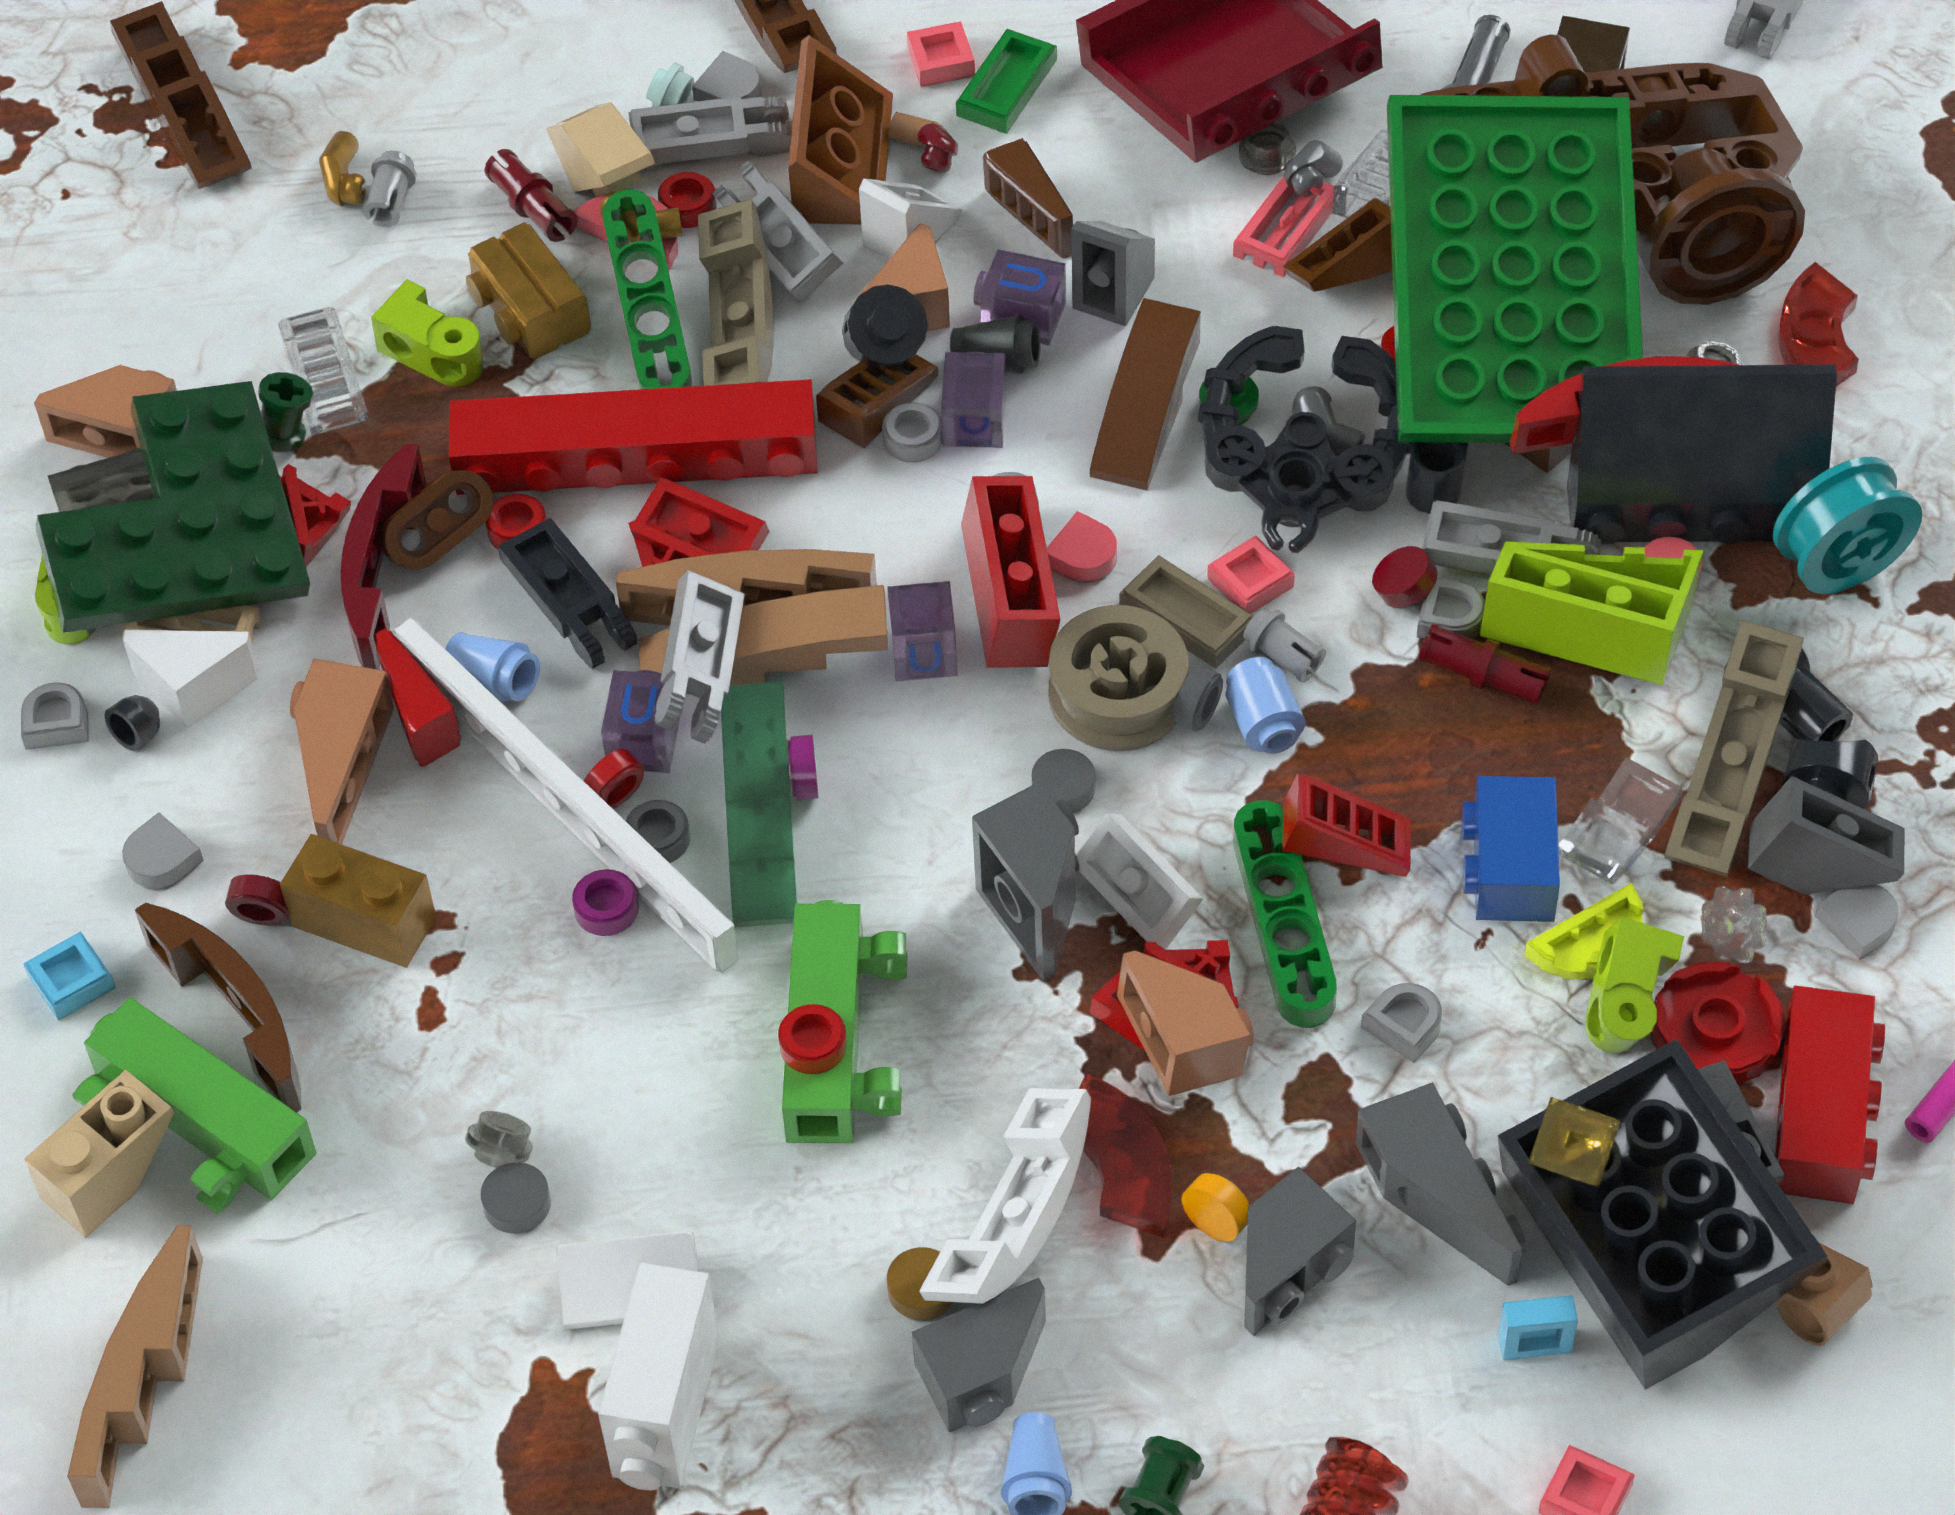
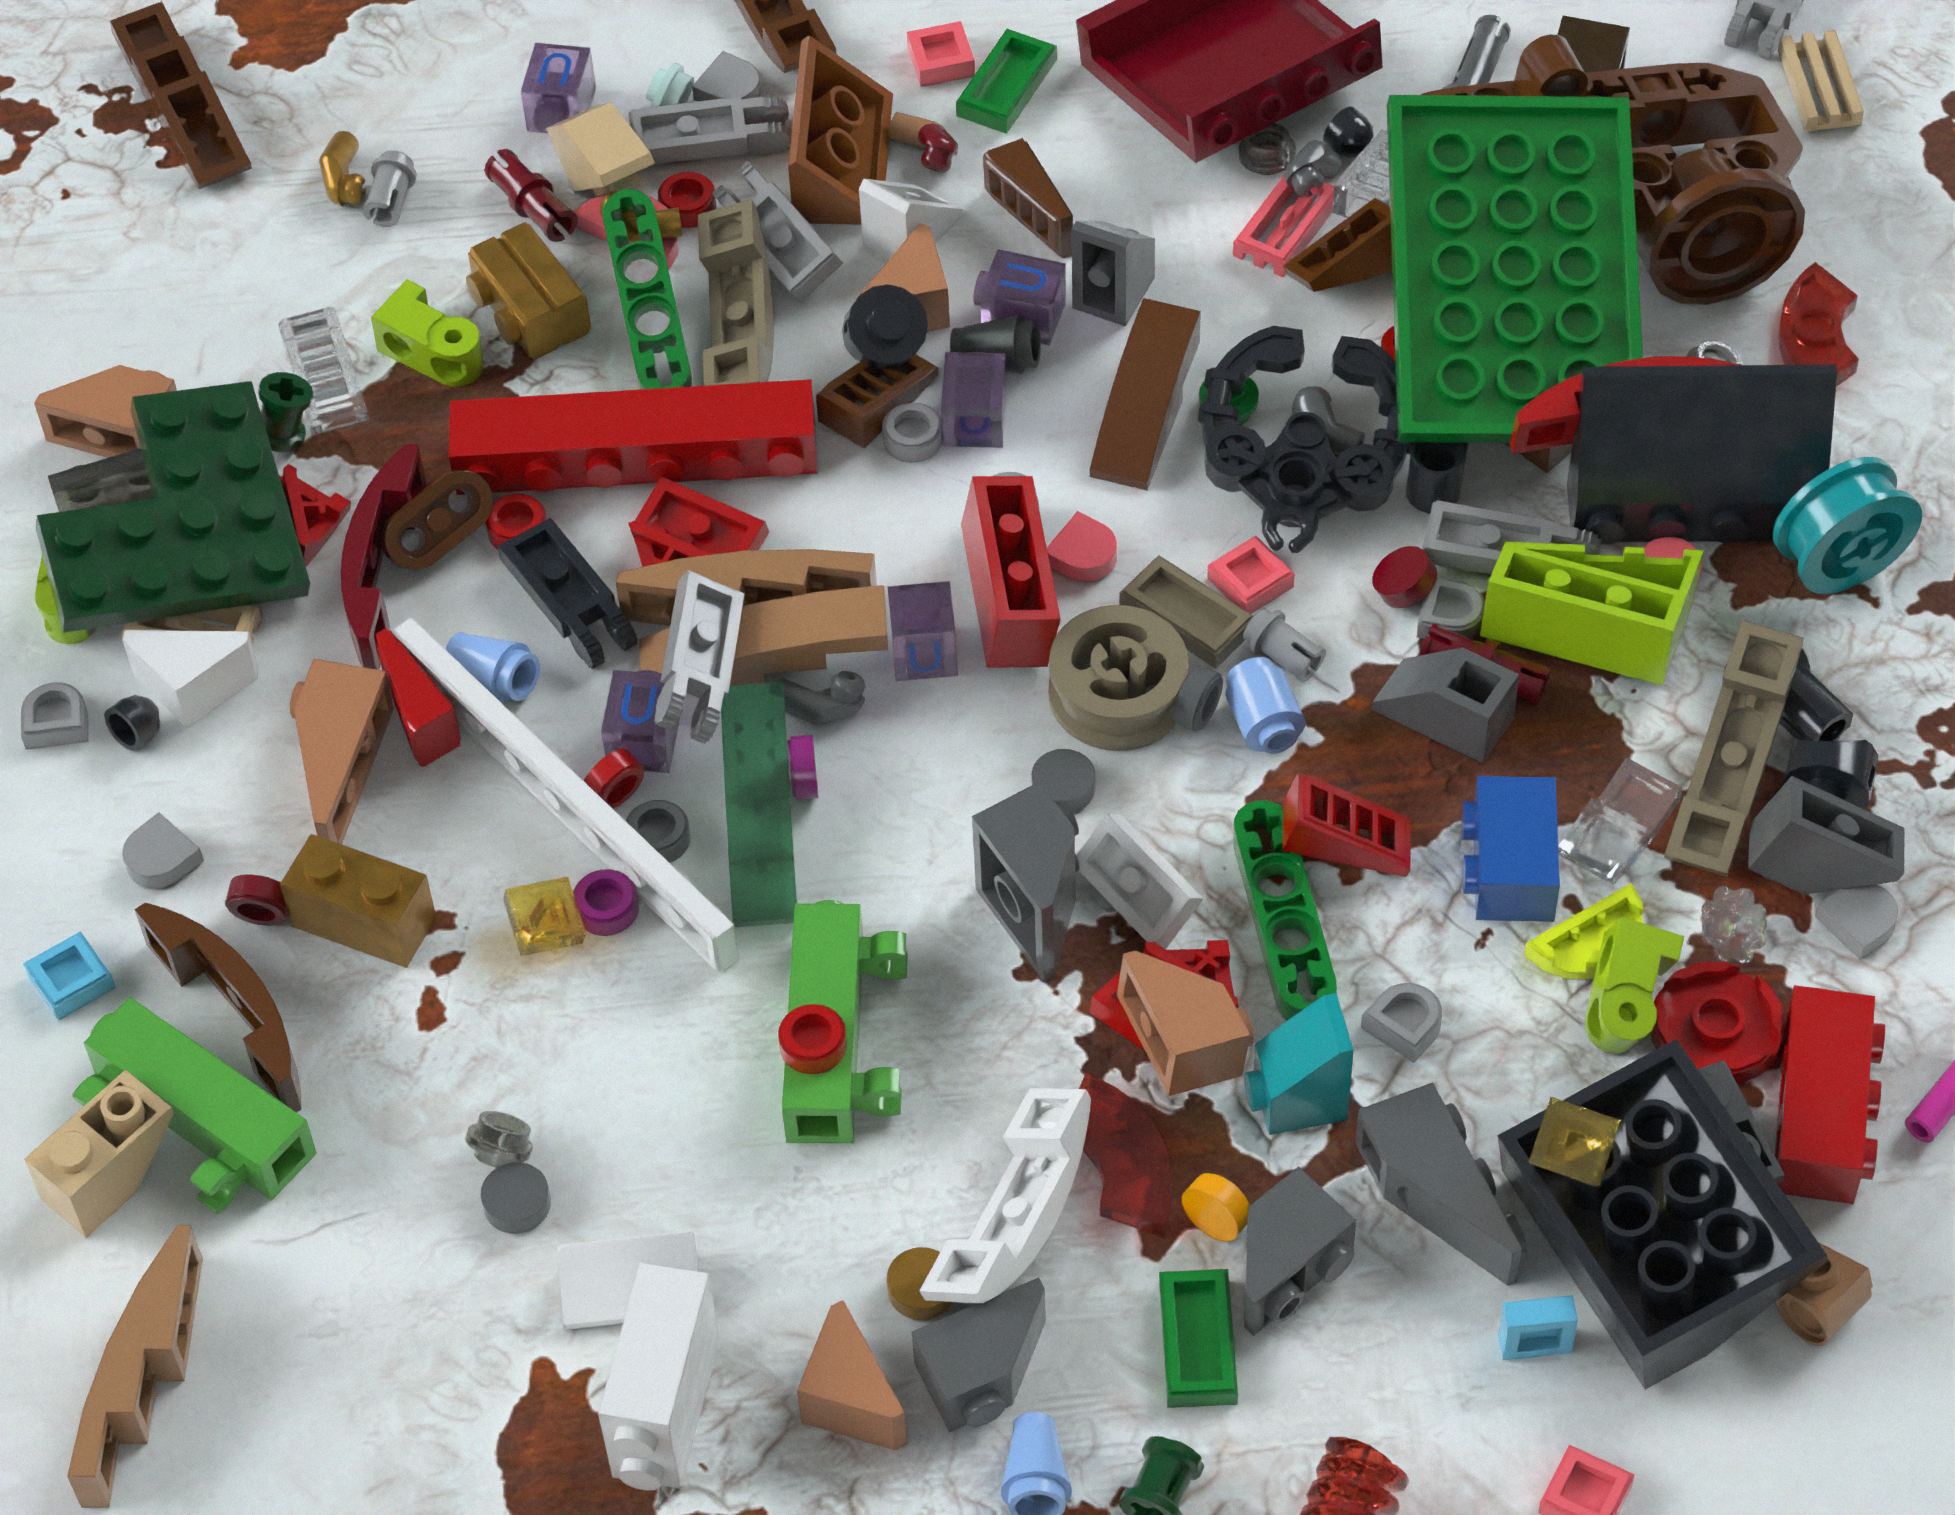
none -> clear yellow tile [503,876,586,956]
none -> clear purple brick [521,43,596,134]
none -> dark grey arm [770,671,865,725]
none -> nougat slope [797,1300,908,1450]
none -> green tile [1159,1269,1238,1408]
none -> teal slope [1244,993,1354,1135]
none -> black hinge [1323,106,1374,158]
none -> dark grey slope [1372,647,1519,763]
none -> tan tile [1778,30,1864,132]

